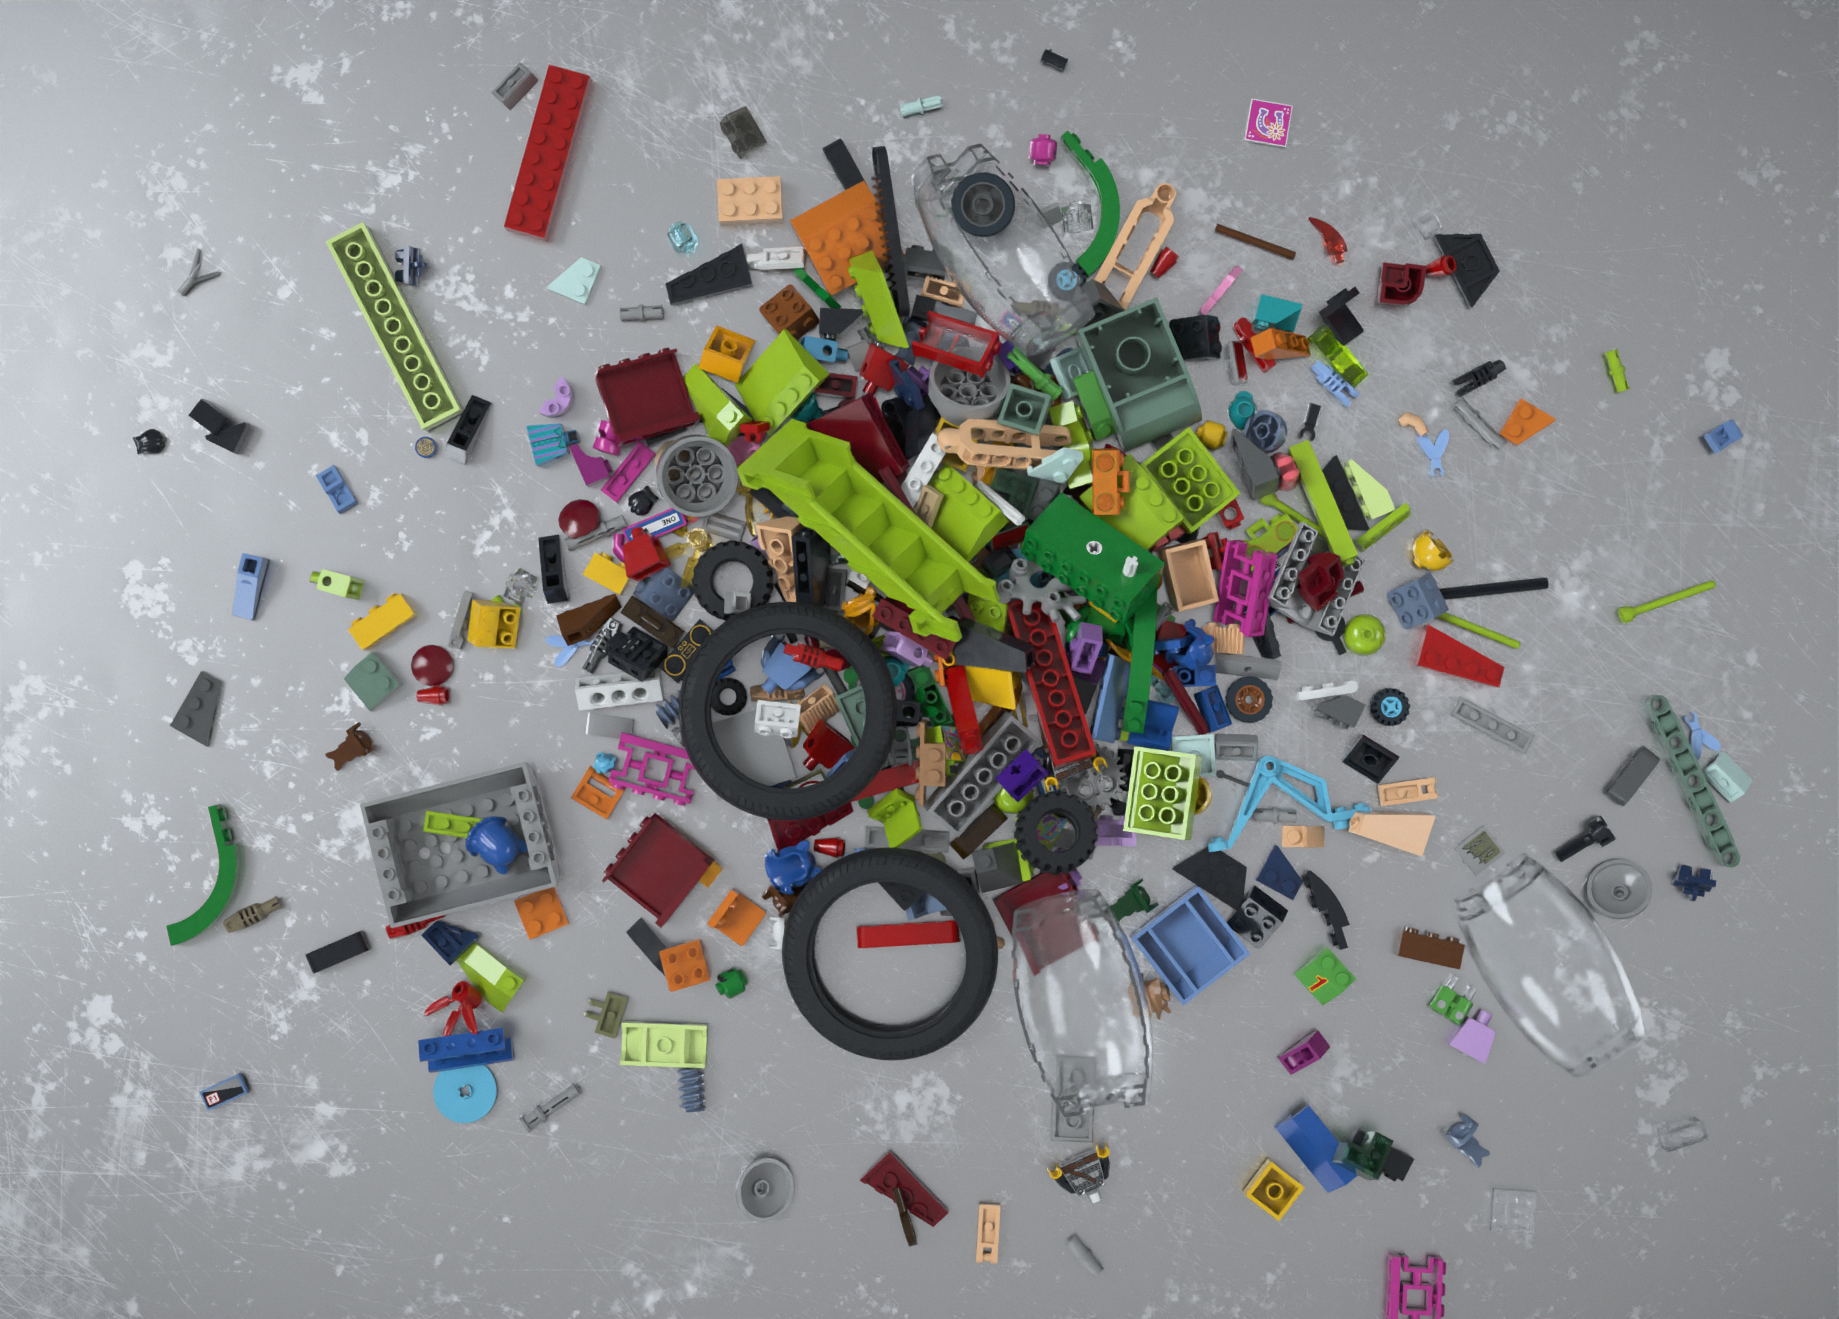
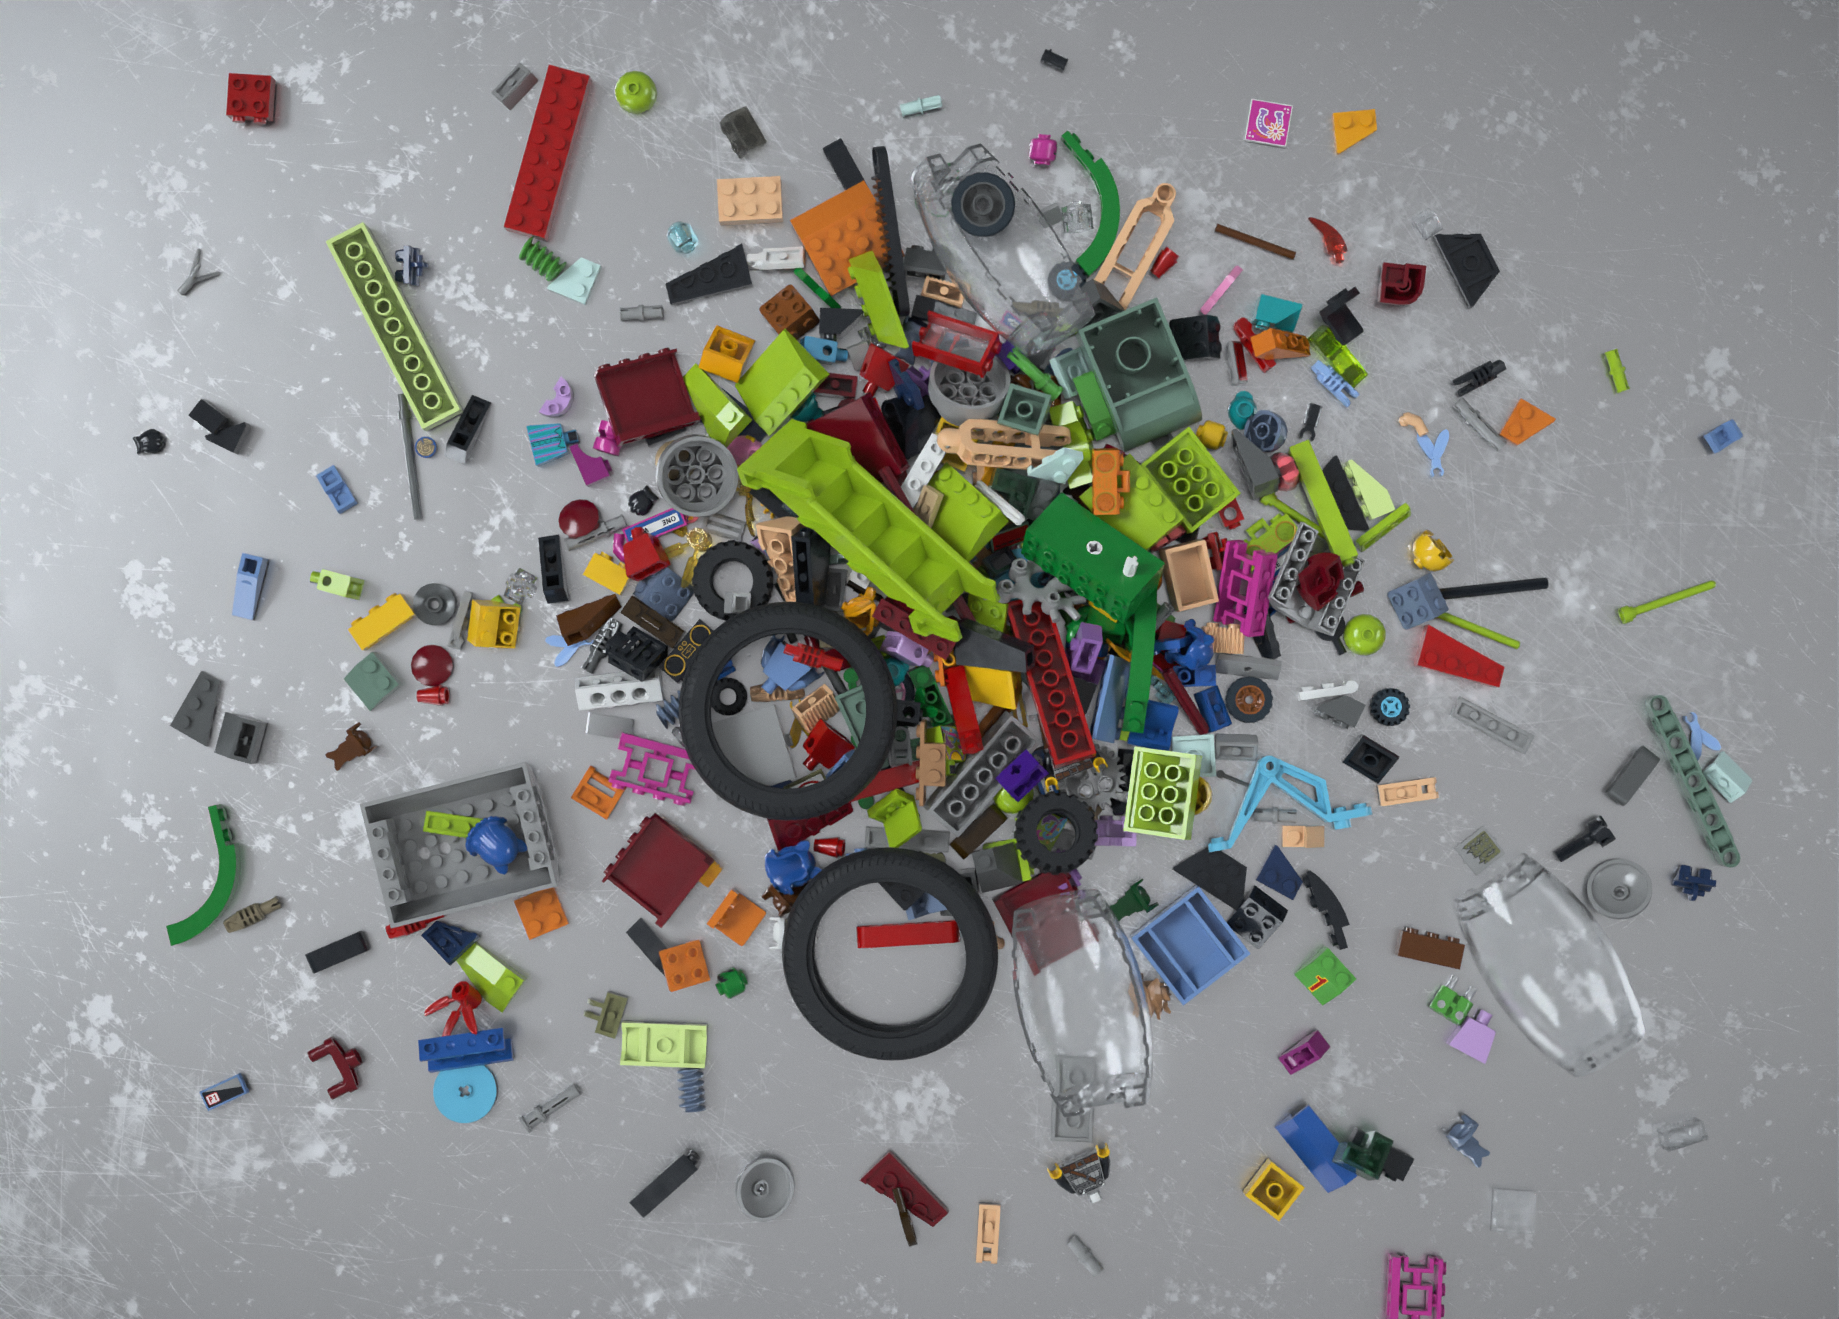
medium azure plant [592,752,617,774] -> none
dark pink tile [601,441,656,503] -> none
red tile [740,421,770,443] -> none
white bracket [754,700,801,738] -> none
light nougat slope [1348,811,1435,856] -> none
red cone [1425,255,1456,277] -> none
none -> dark grey slope [214,712,267,764]
none -> red brick [226,73,276,125]
none -> dark red connector [307,1037,363,1100]
none -> dark grey bar [397,393,422,520]
none -> dark grey dish [413,583,456,625]
none -> bright green piece [519,236,567,281]
none -> lime cylinder [615,71,657,114]
none -> black slope [629,1148,701,1218]
none -> light orange wing [1332,109,1377,155]

